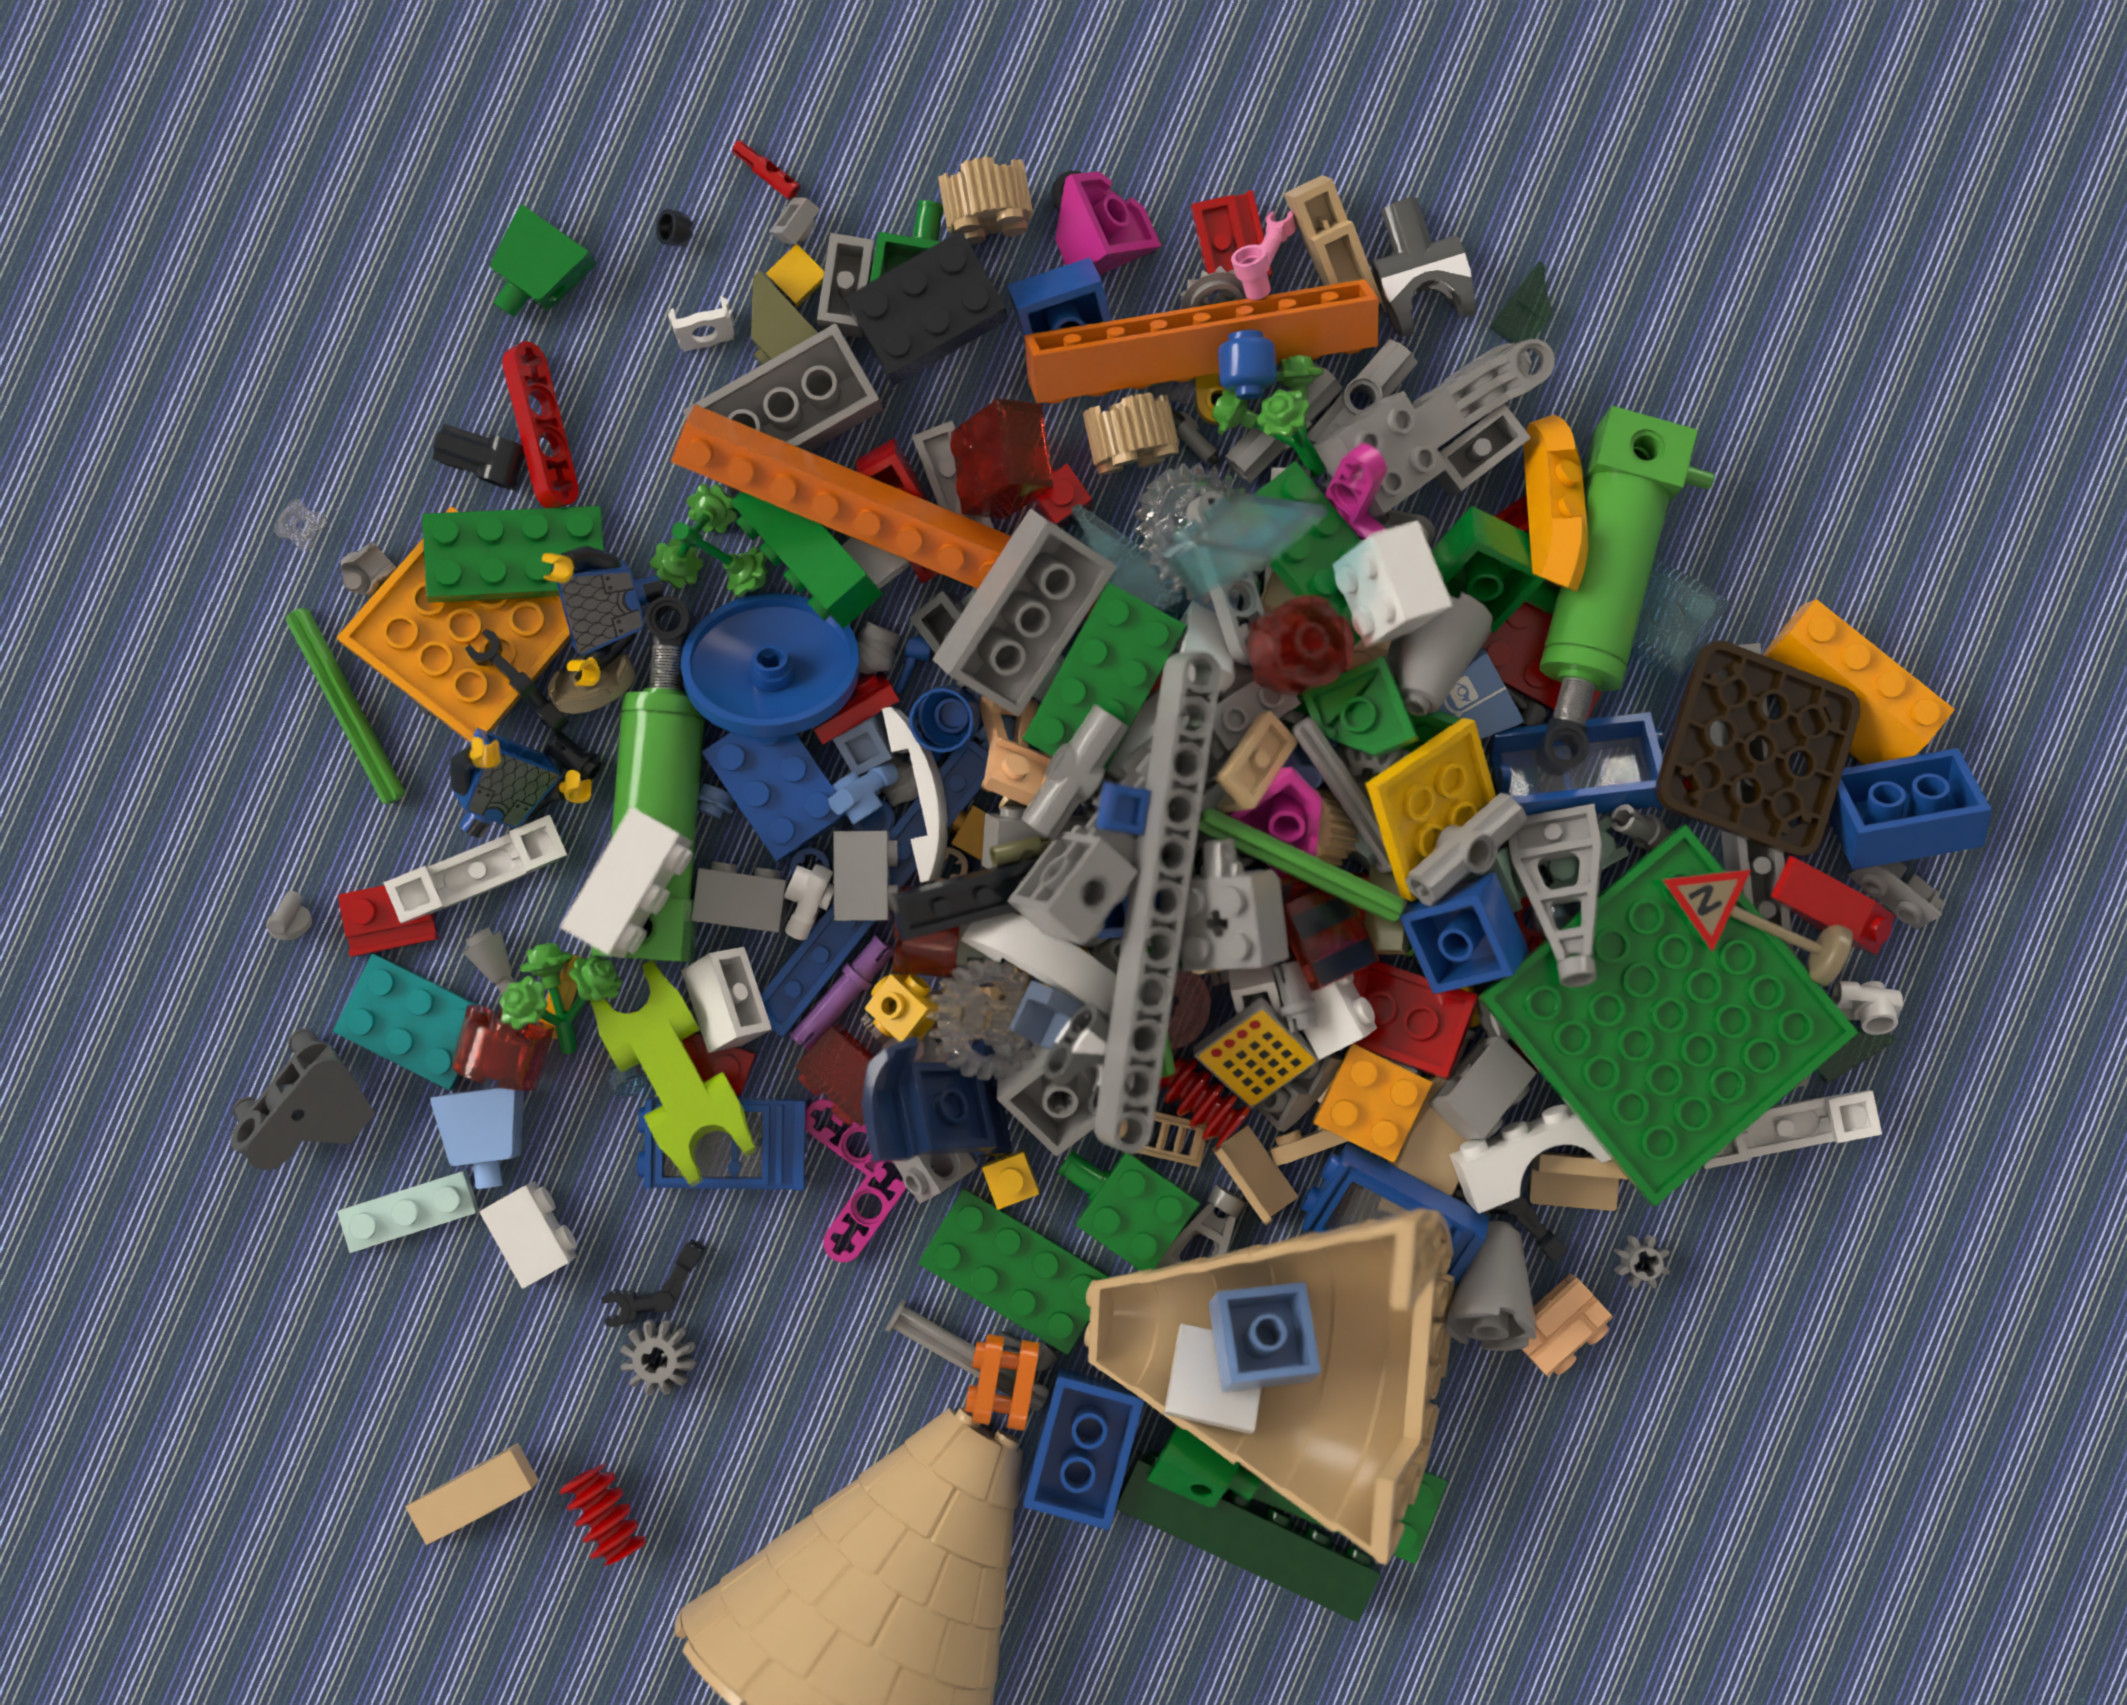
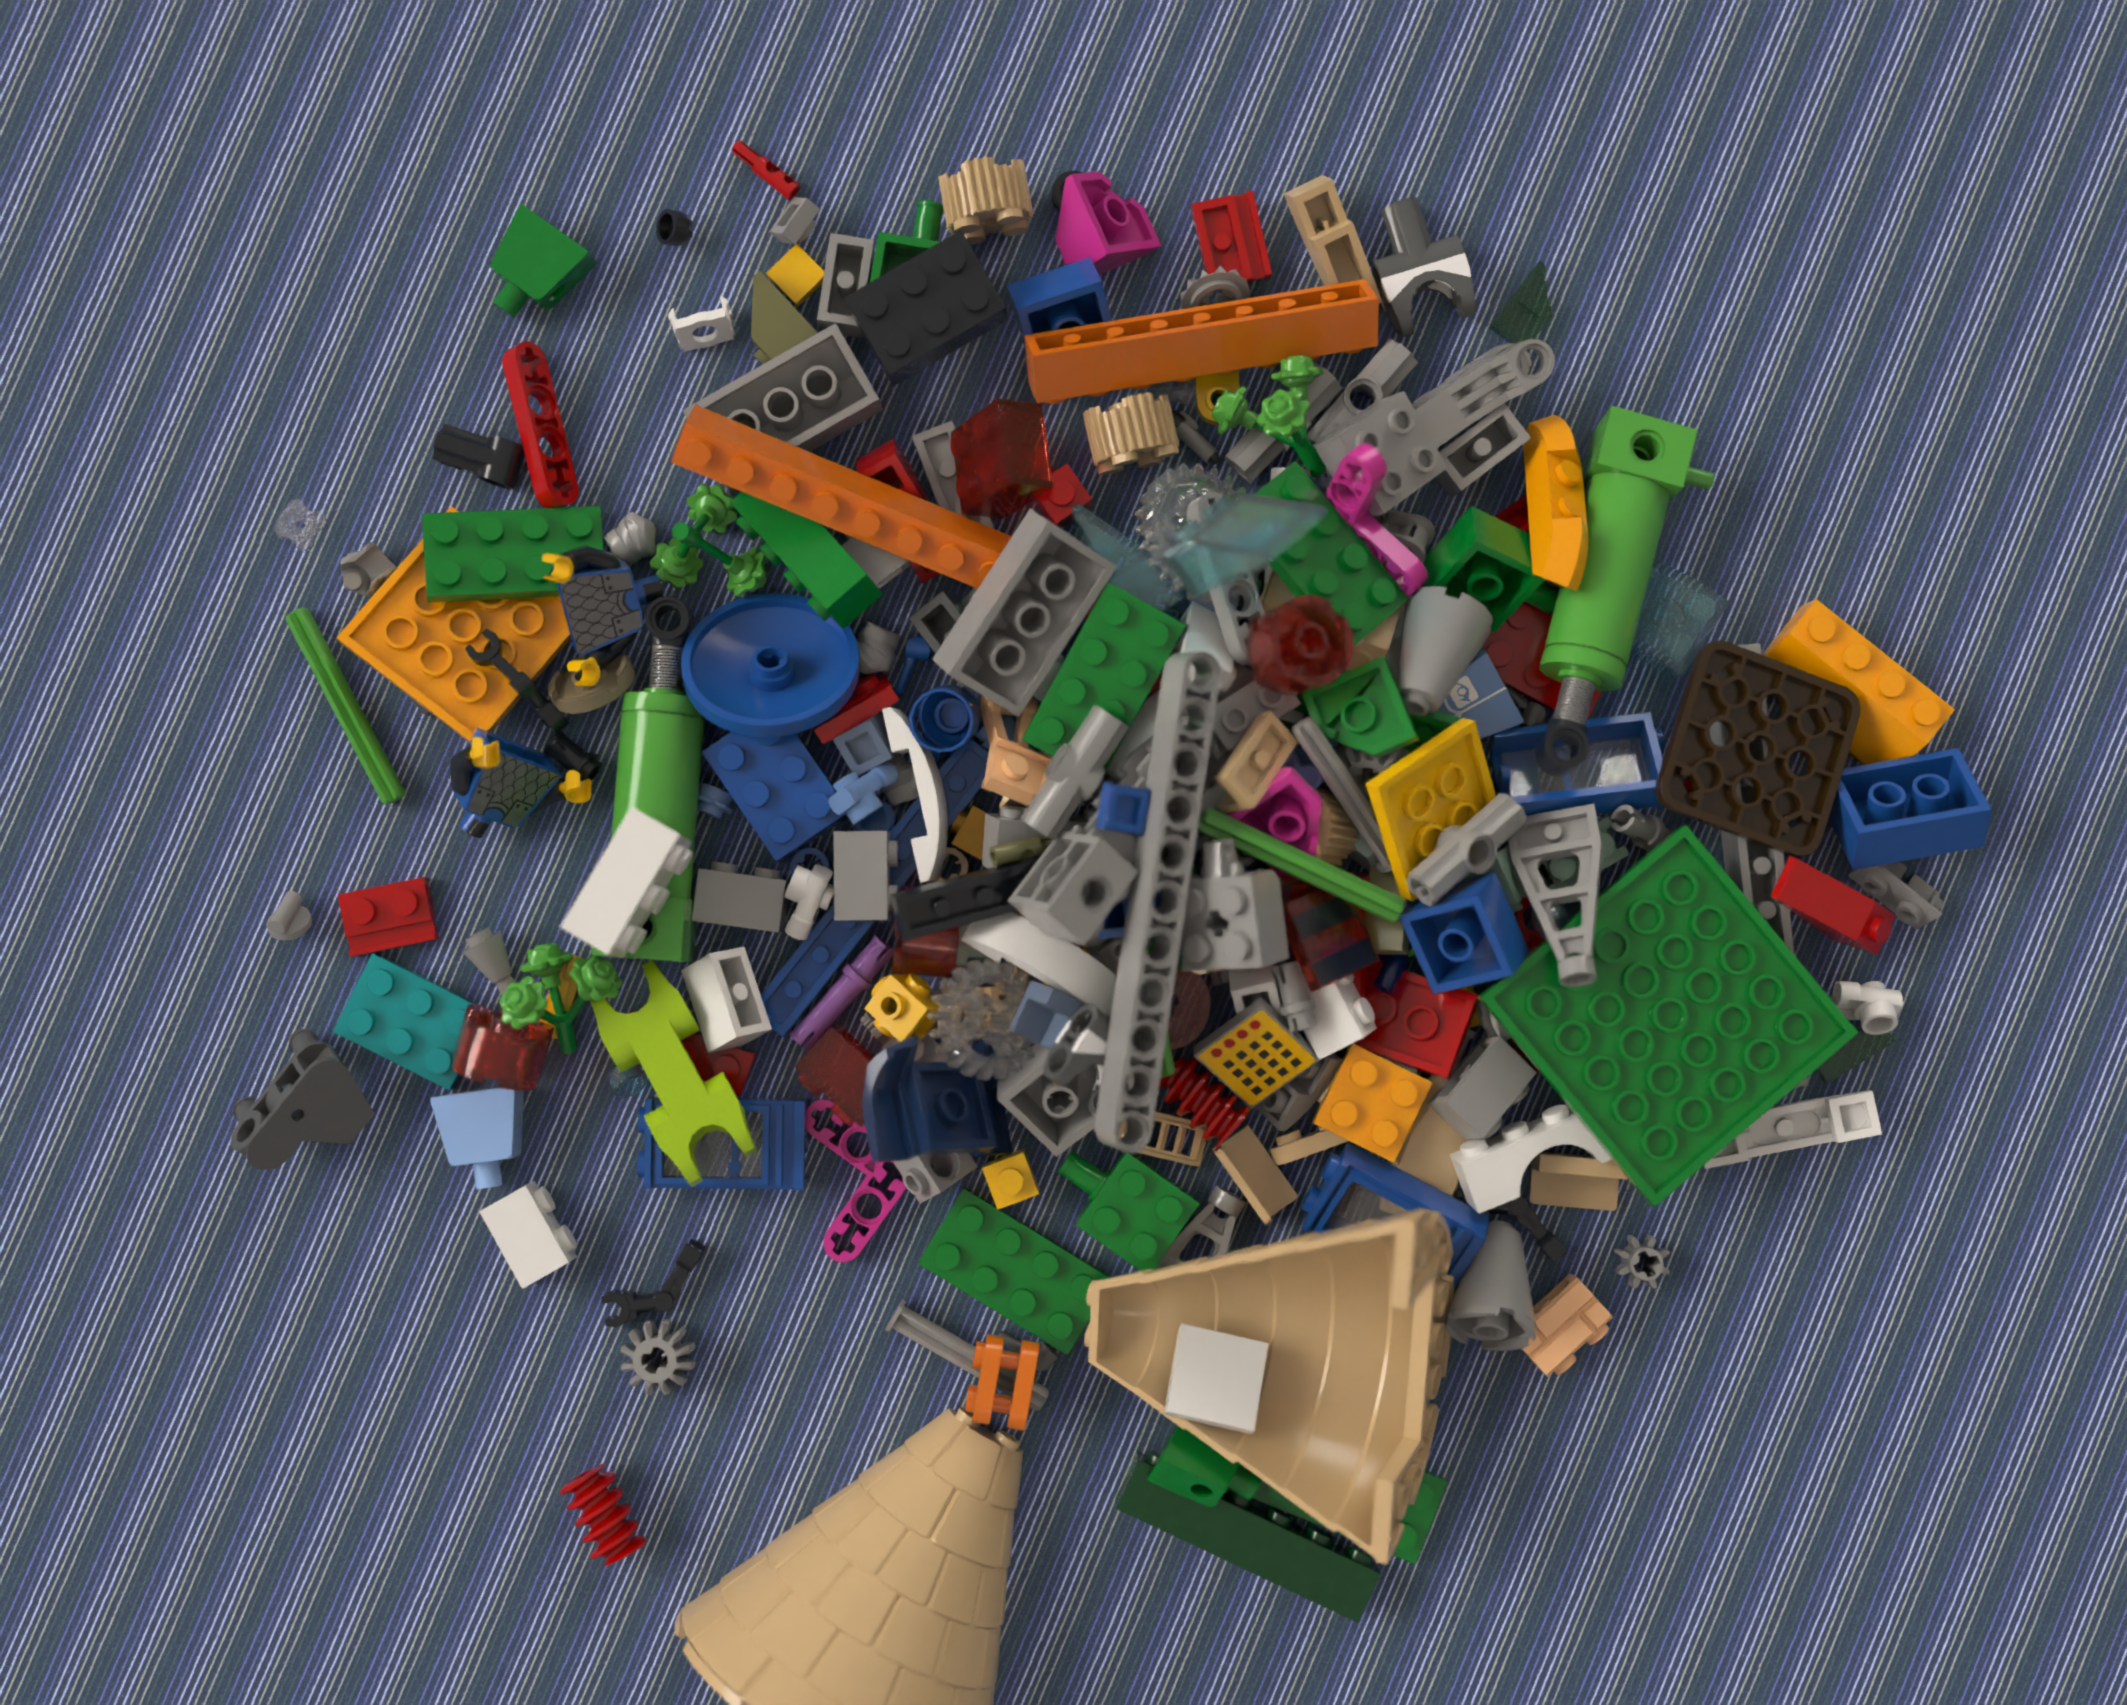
light aqua plate [337,1170,479,1253] -> none
white slope [384,815,567,924] -> none
tan slope [405,1443,539,1545] -> none
blue brick [1023,1367,1144,1531] -> none
medium blue brick [1208,1282,1321,1393] -> none
blue head [1218,330,1277,400] -> none
bright pink brick [1231,210,1297,300] -> none
white brick [1332,521,1452,648] -> none
dark tan piece [1661,869,1853,986] -> none
none -> light grey arm [603,512,657,566]
none -> clear blue arm [1373,954,1409,995]

